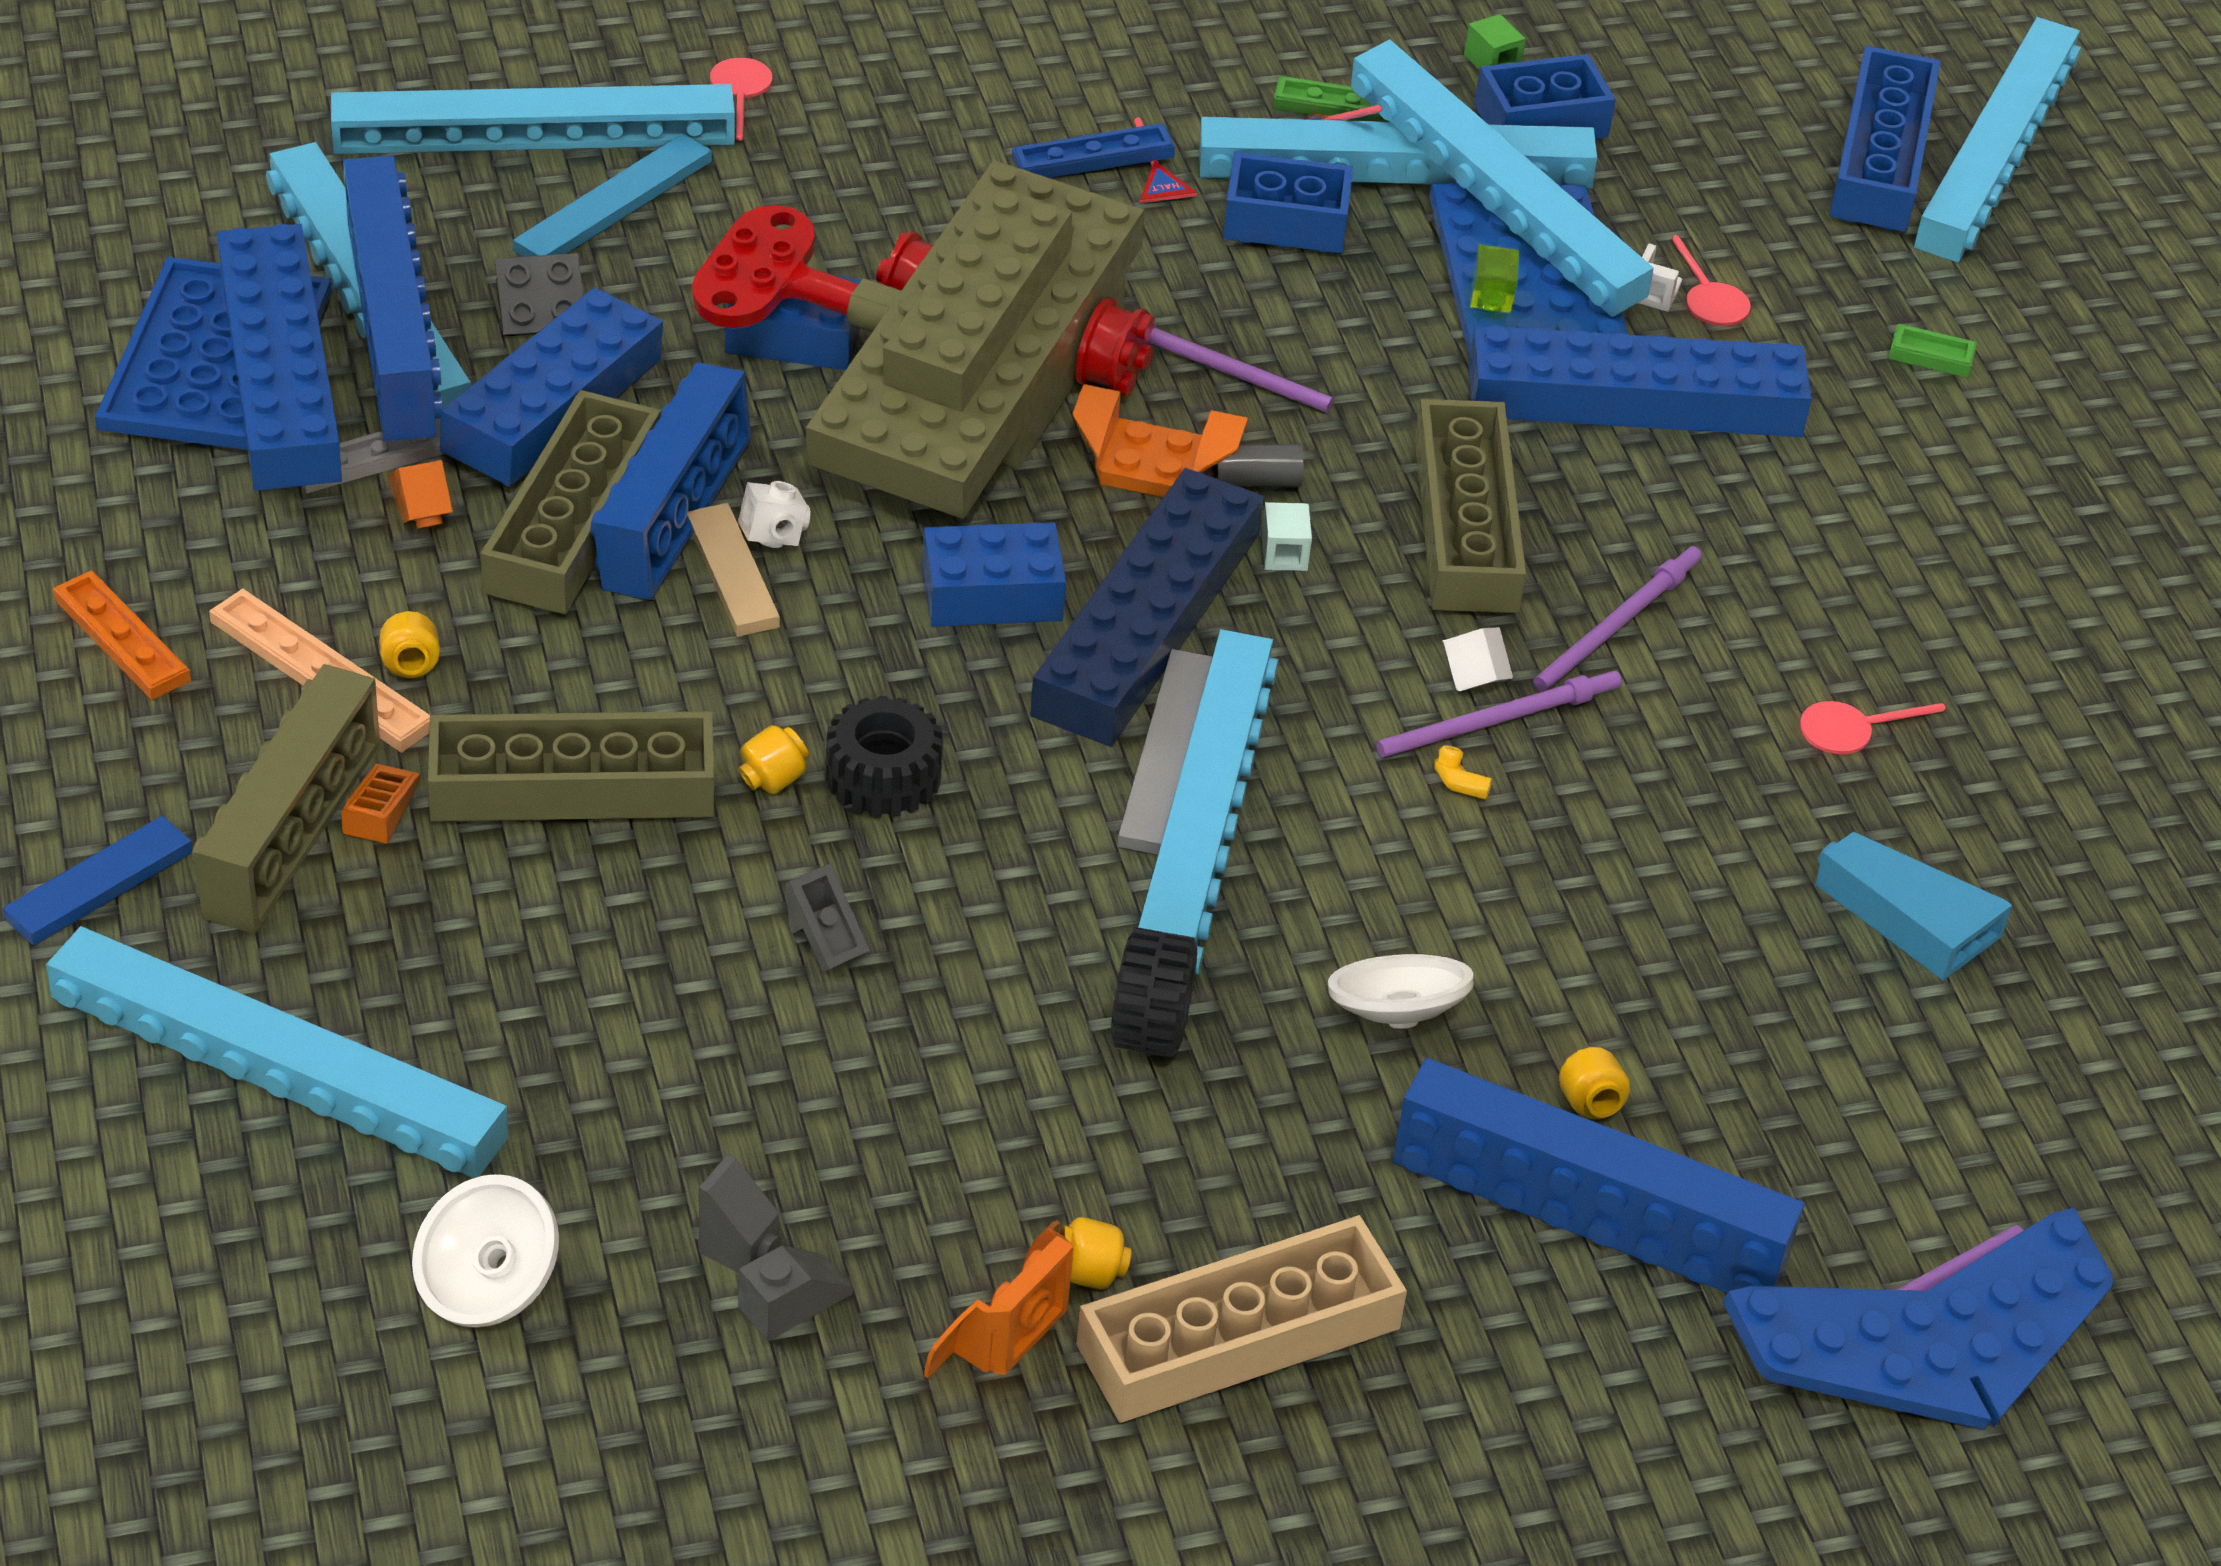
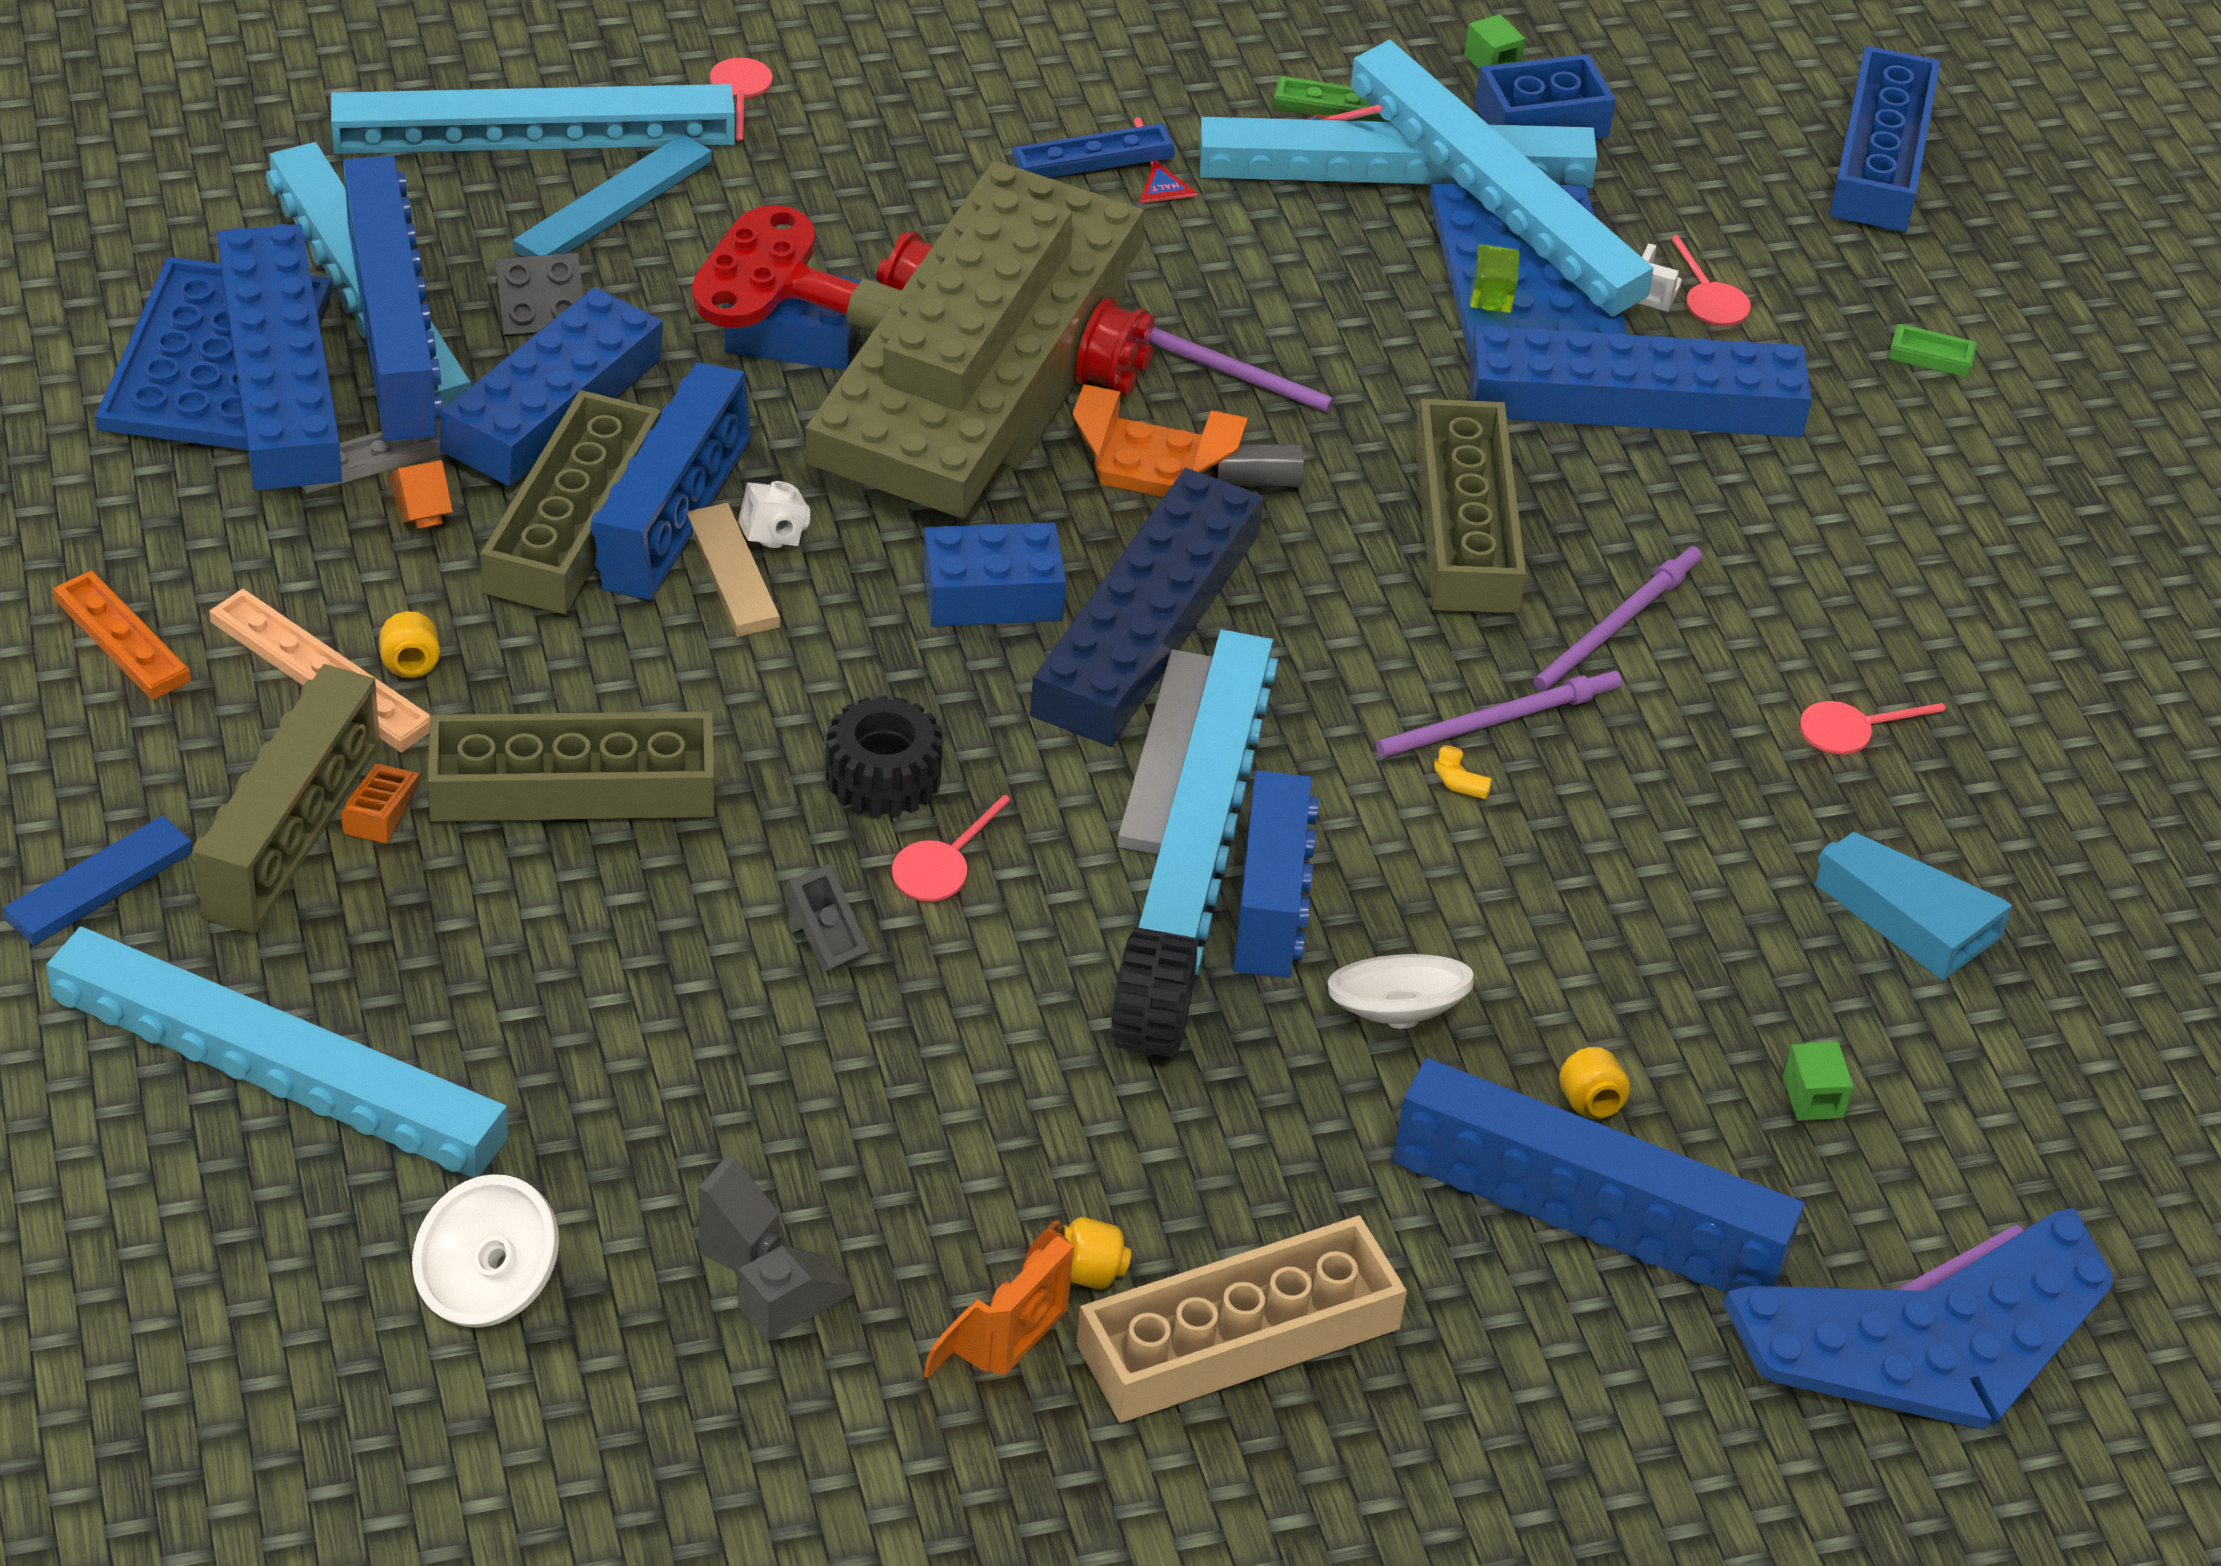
yellow head [738,725,809,794] -> none
blue brick [1223,152,1353,253] -> none
light aqua brick [1261,502,1312,571] -> none
white panel [1443,627,1513,691] -> none
medium azure brick [1914,17,2082,263] -> none
none -> coral piece [892,795,1010,902]
none -> blue brick [1233,770,1319,978]
none -> bright green brick [1783,1042,1853,1121]

